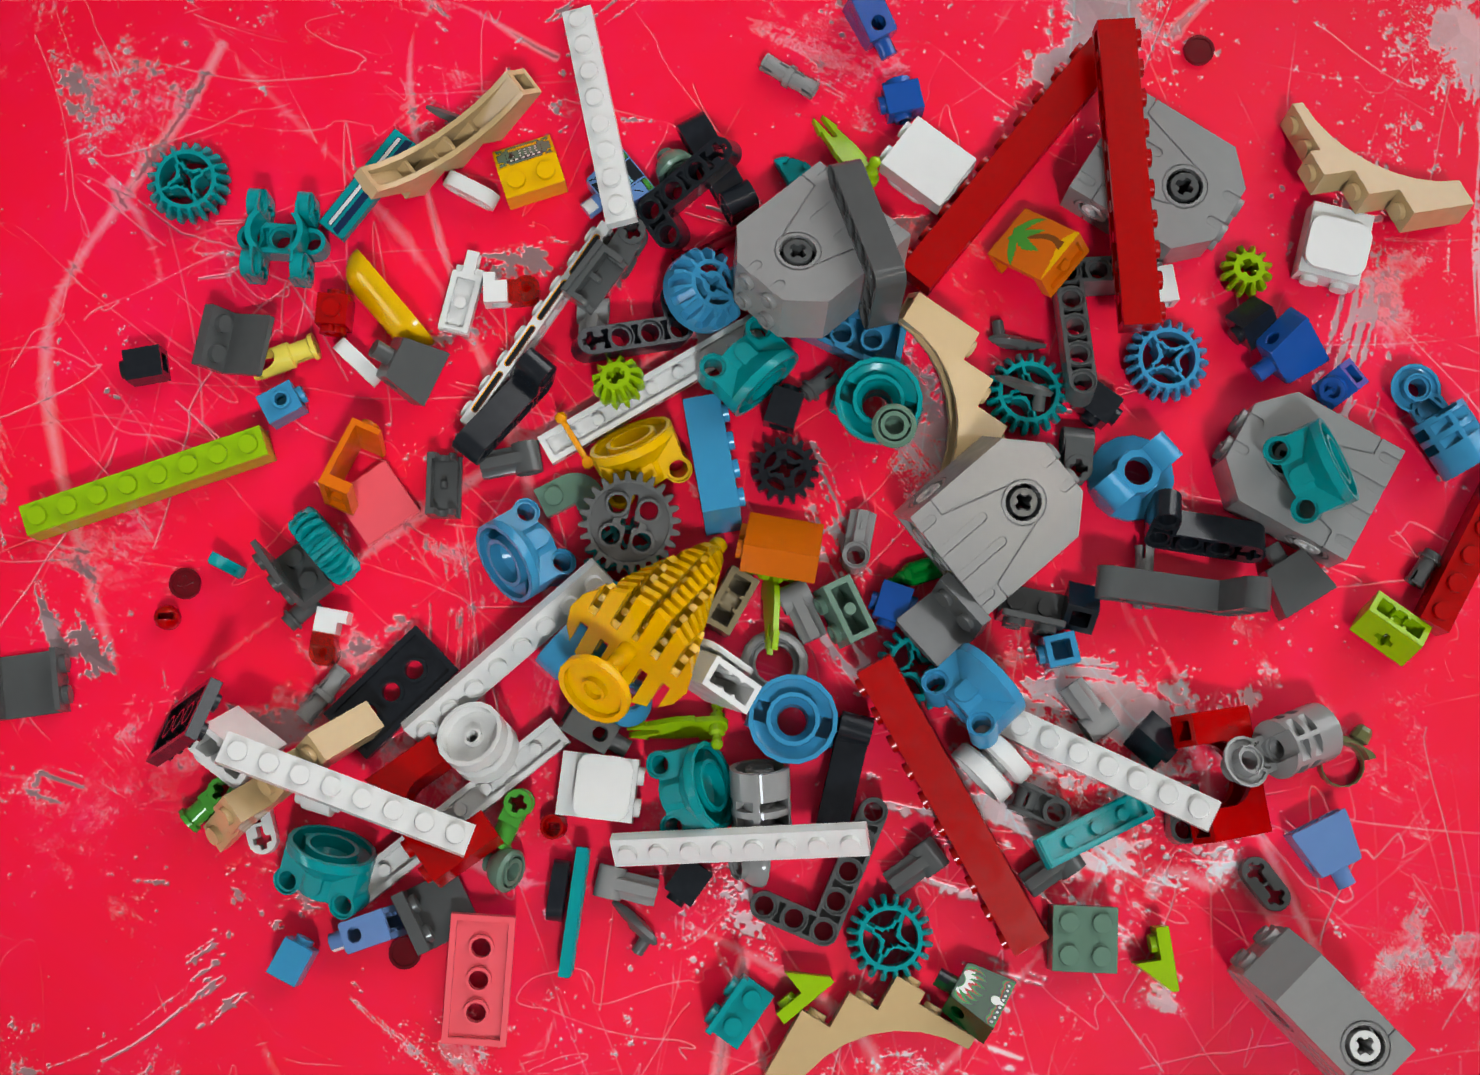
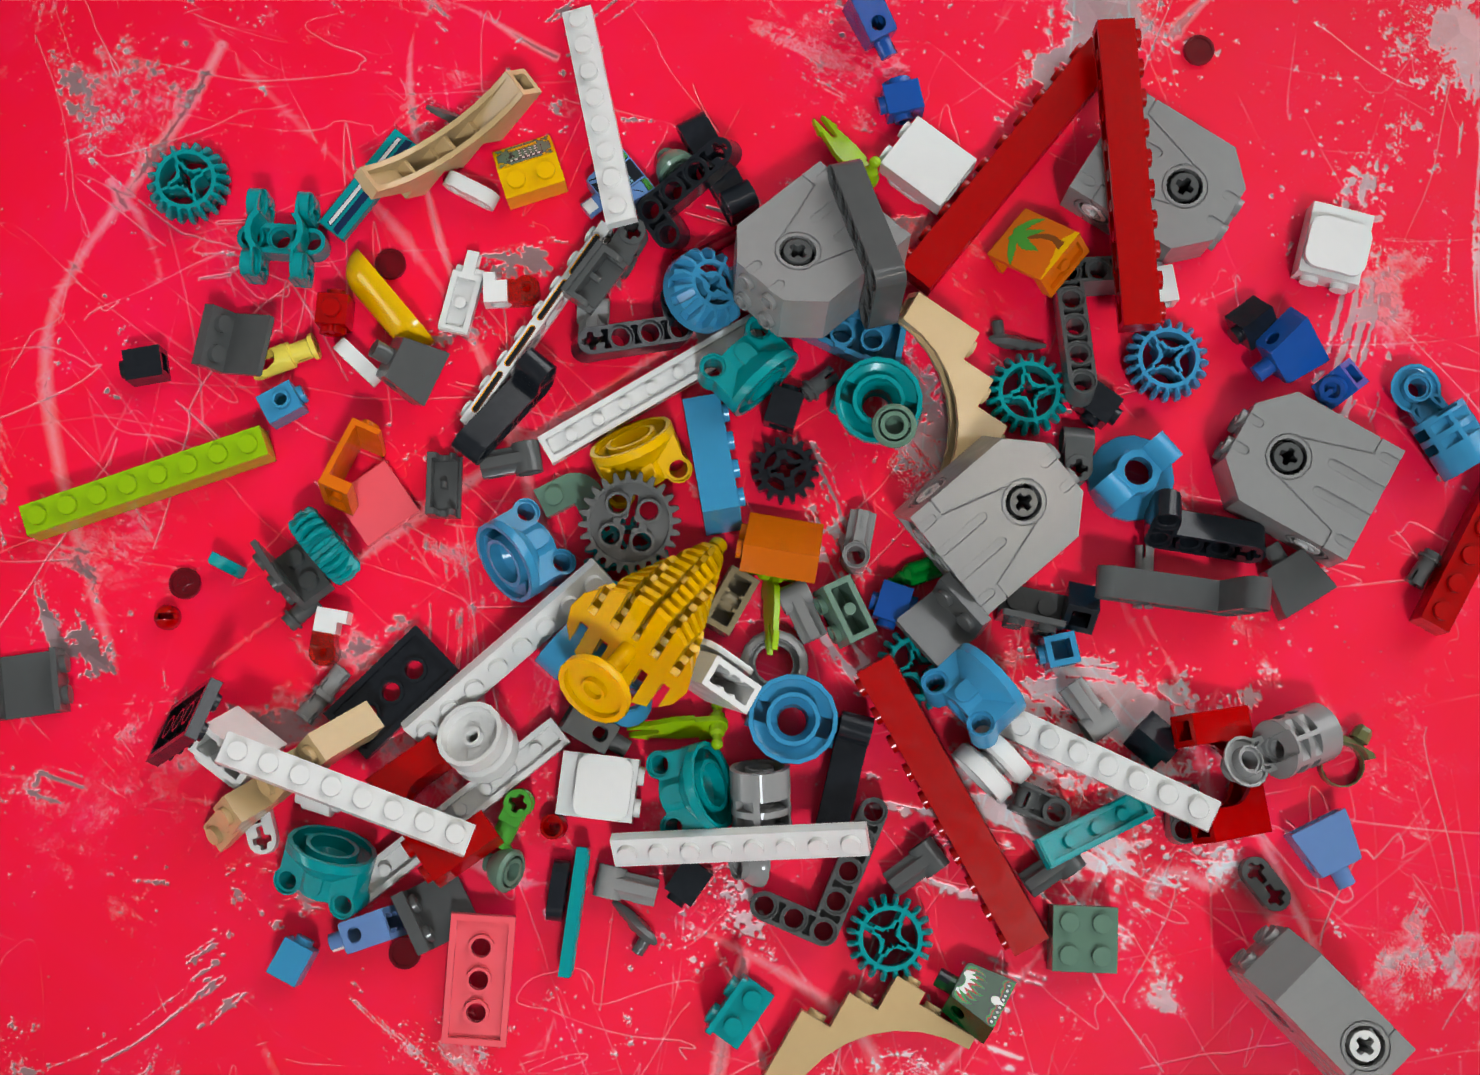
bright green connector [178,777,234,833] -> none
light orange hinge [555,412,594,469] -> none
lime gear [592,355,645,410] -> none
light grey pin [759,53,820,100] -> none
teal tile [774,156,811,187] -> none
lime slope [776,970,834,1024] -> none
dark grey bar [994,375,1053,412] -> none
lime slope [1131,924,1179,992] -> none
lime gear [1219,245,1273,298] -> none
teal piece [1263,418,1359,524] -> none
tan arch [1280,102,1474,233] -> none
lime brick [1349,590,1433,666] -> none
none -> dark red piece [375,249,406,280]

